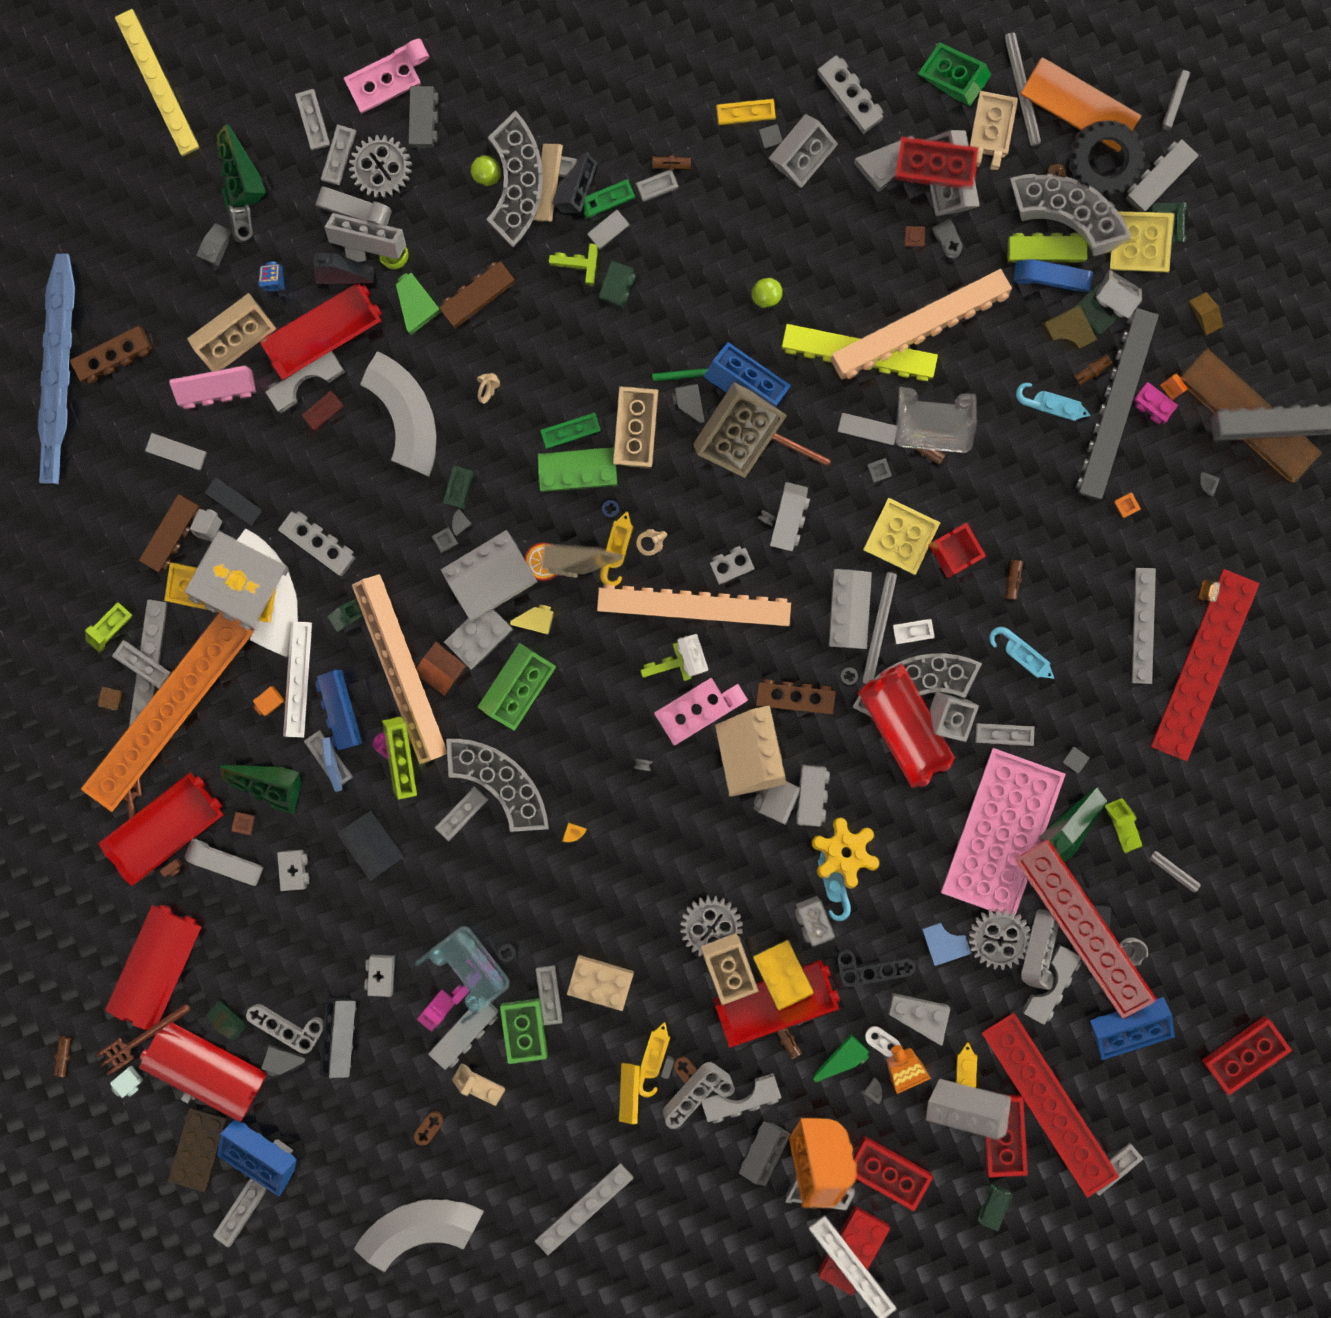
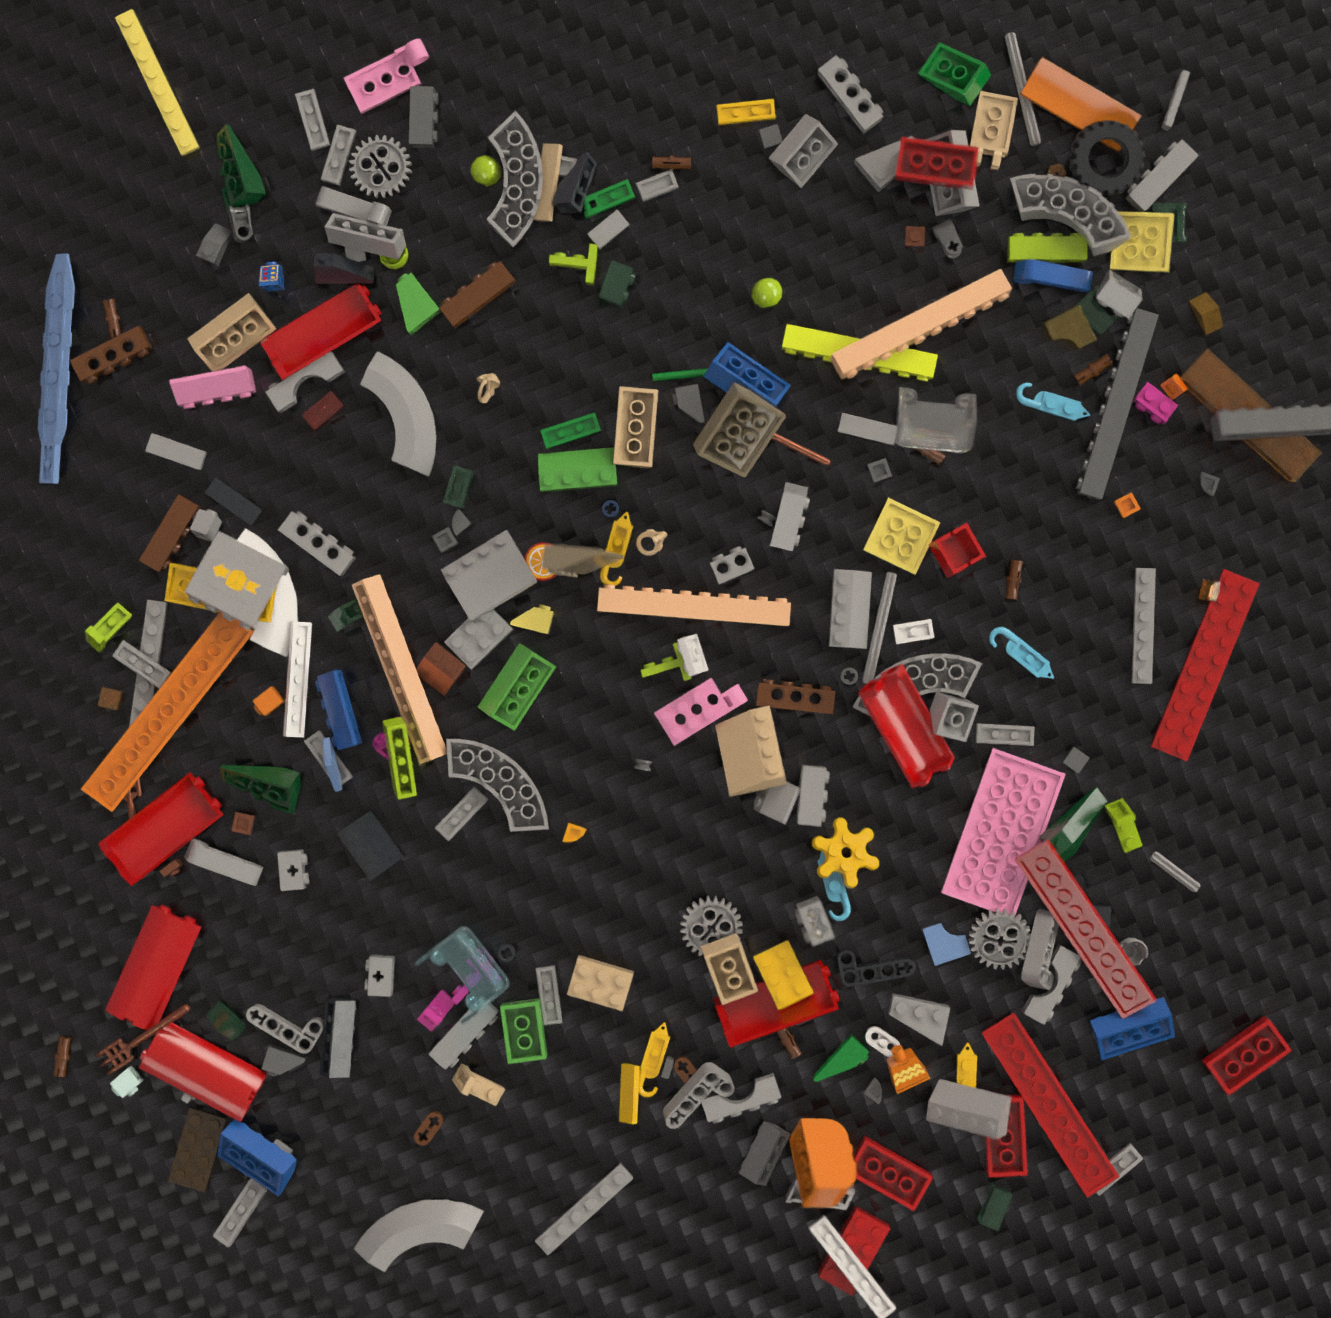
none -> reddish brown pin [102,299,121,339]

